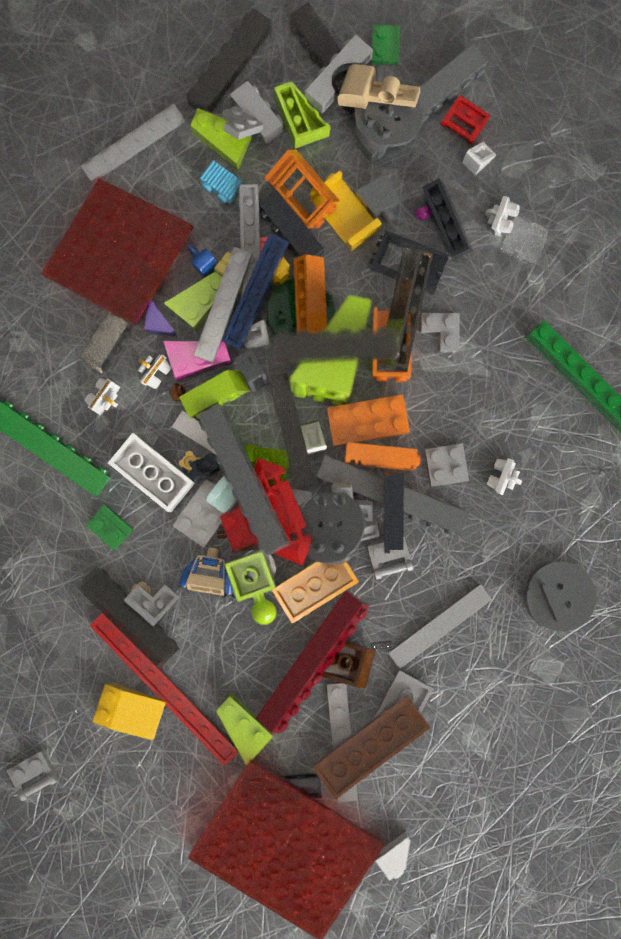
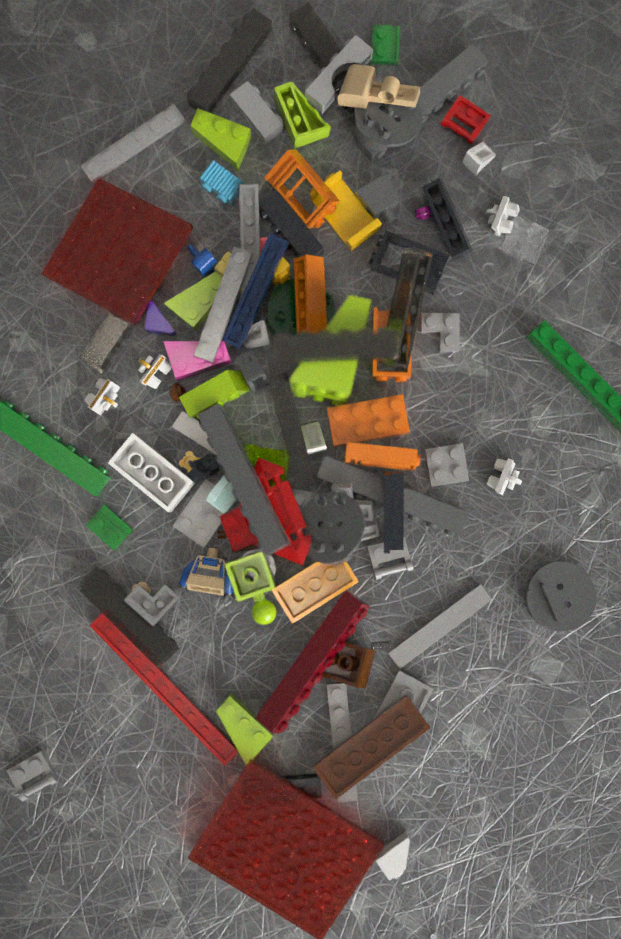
yellow slope [92,682,166,740] -> none
light grey plate [222,107,264,139] -> none

